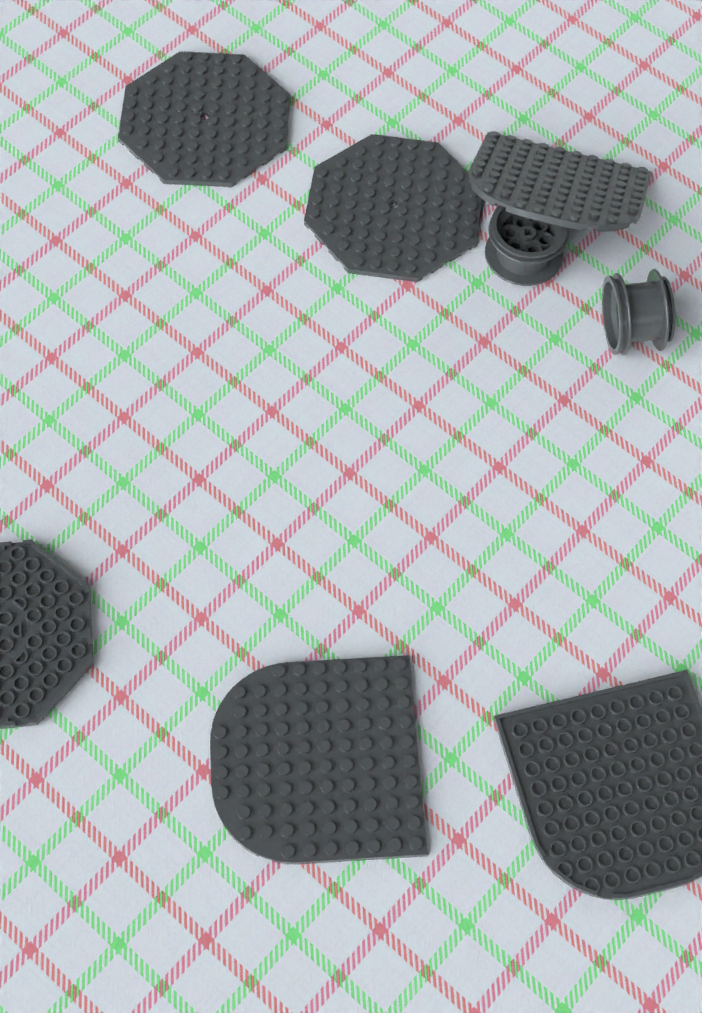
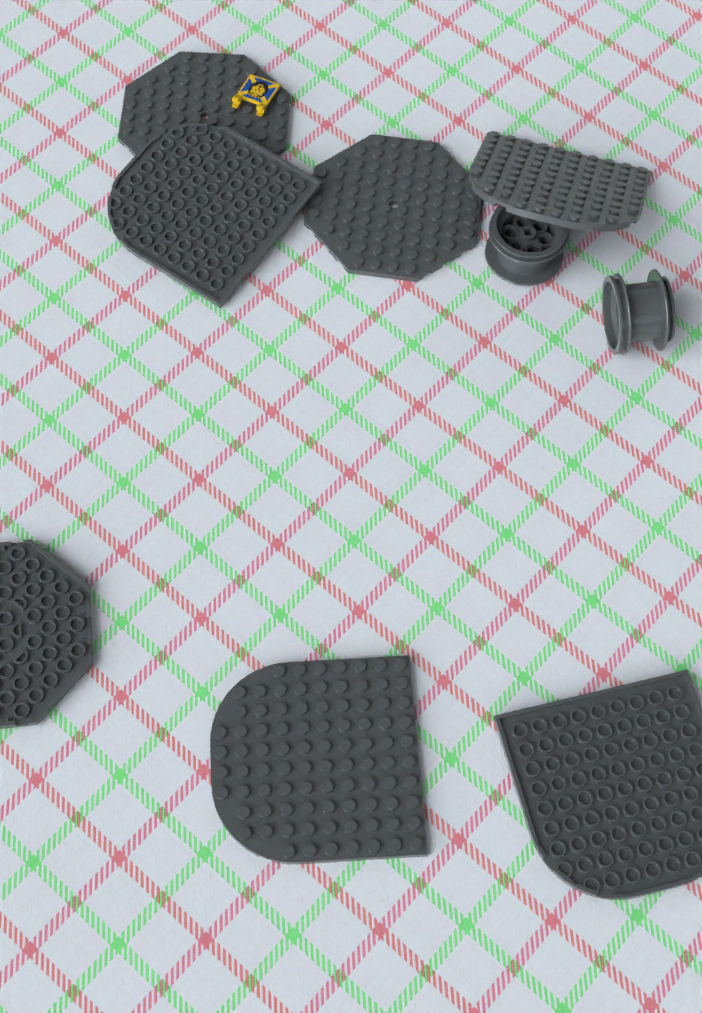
none -> dark grey plate [107,123,322,308]
none -> flag [232,74,280,117]

